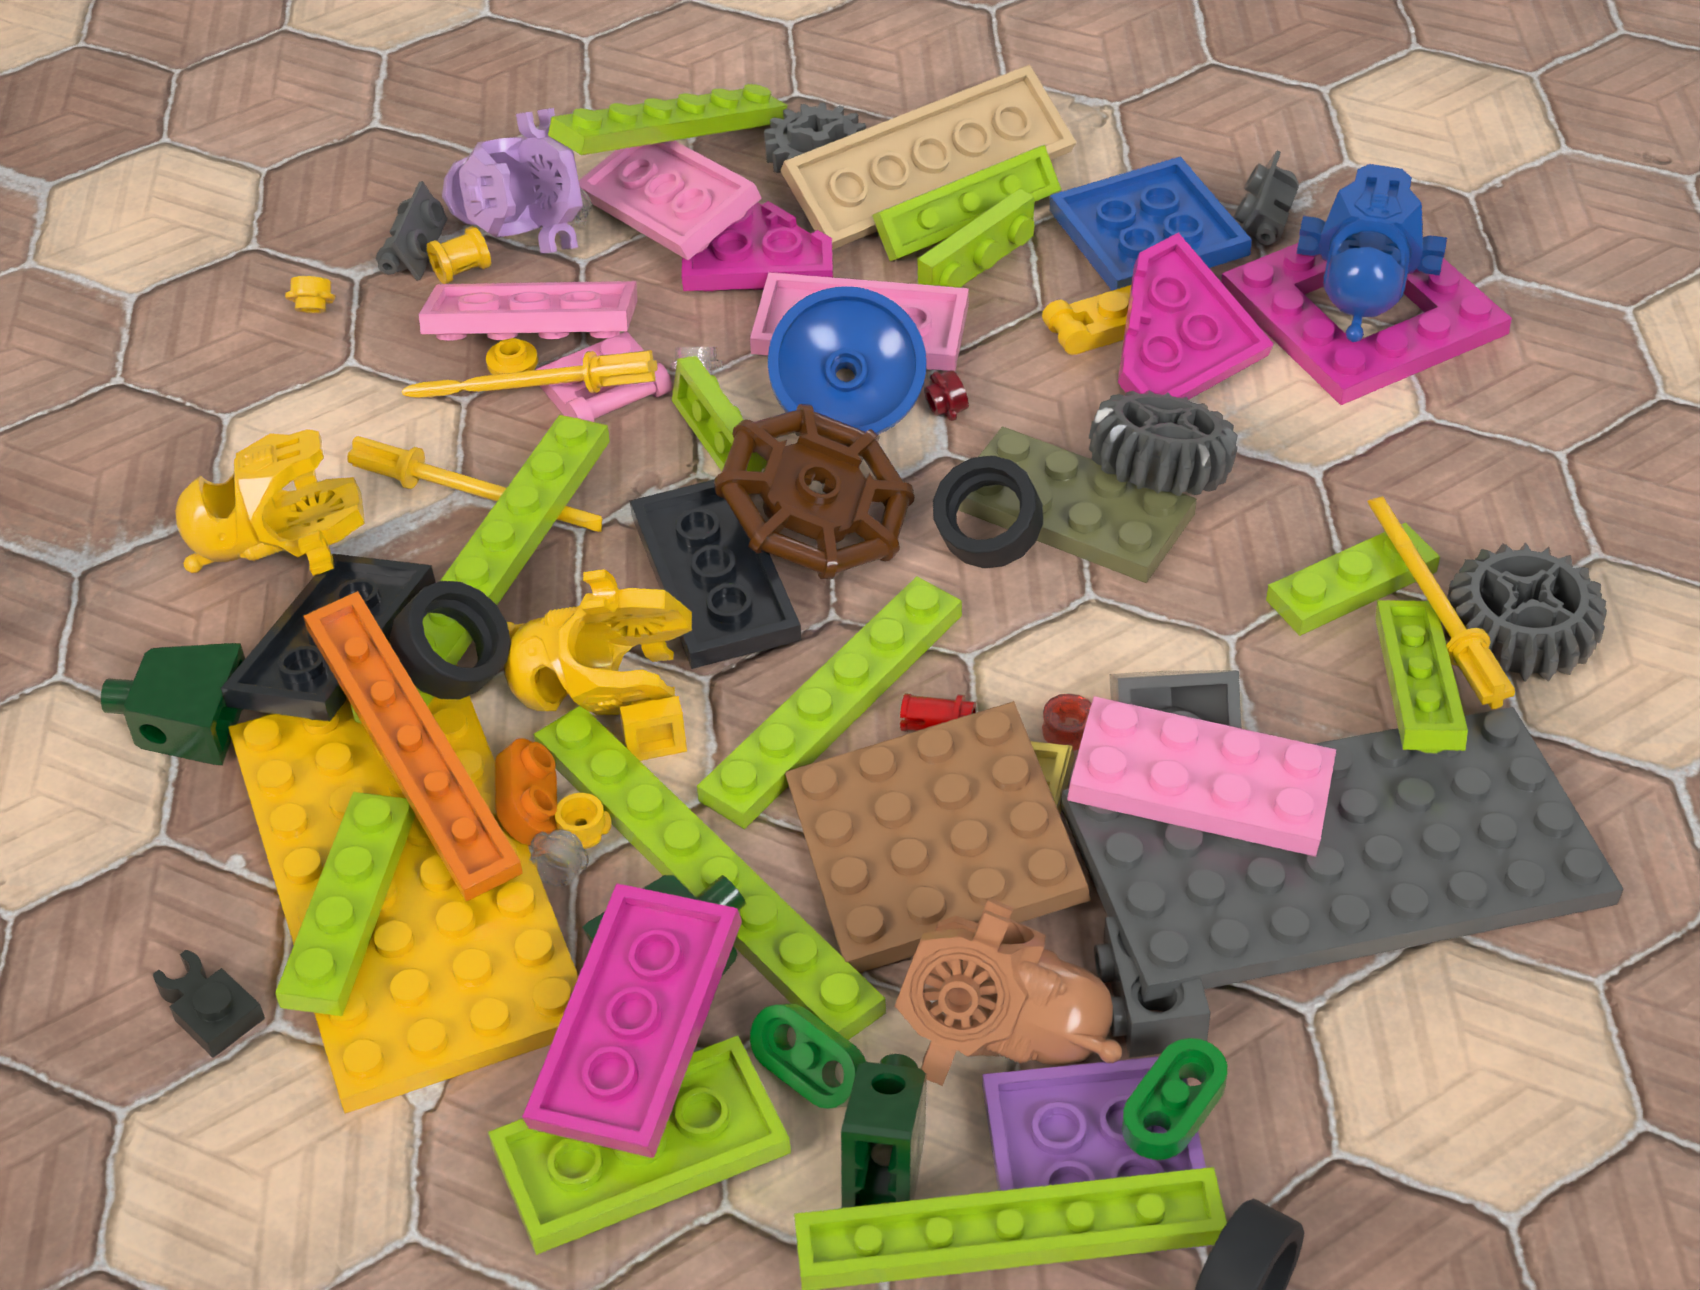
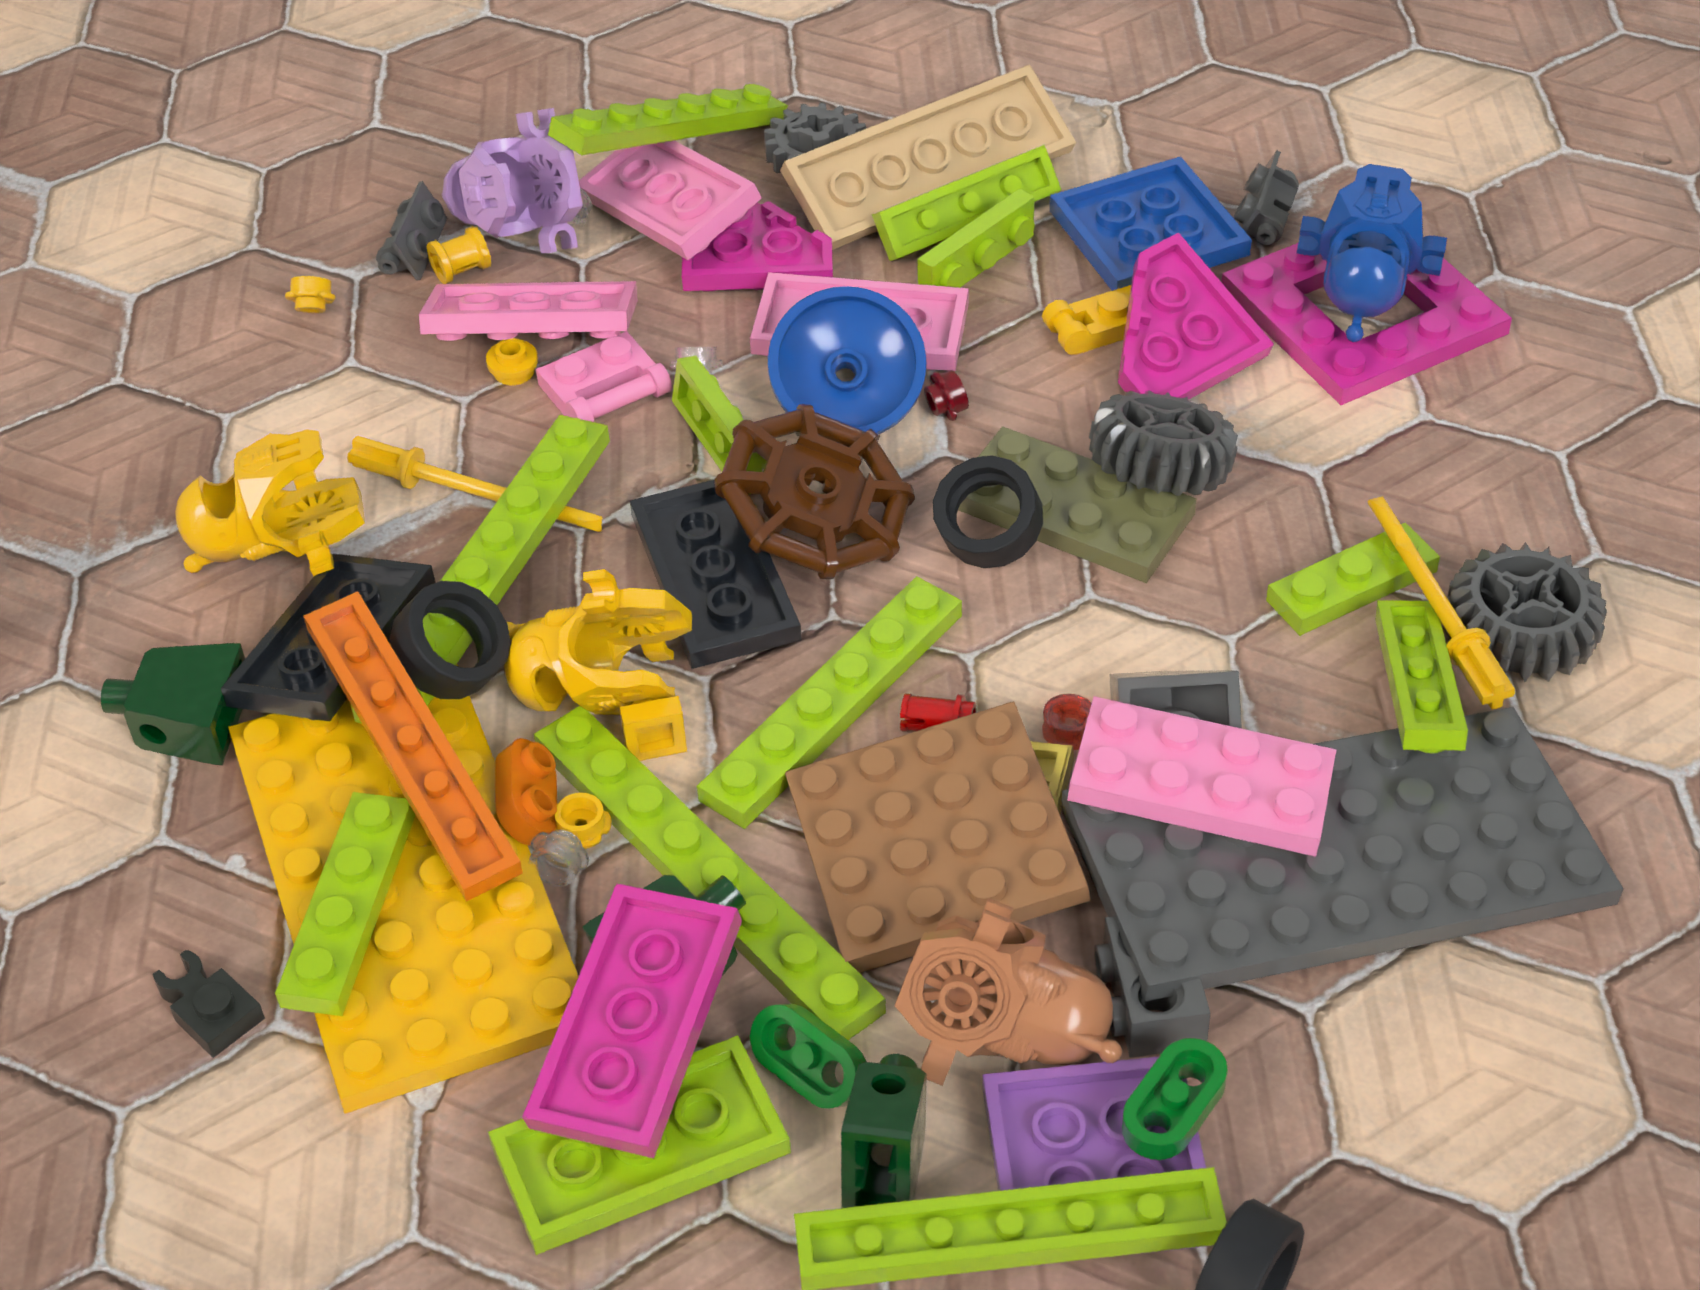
yellow piece [401,350,658,398] -> none

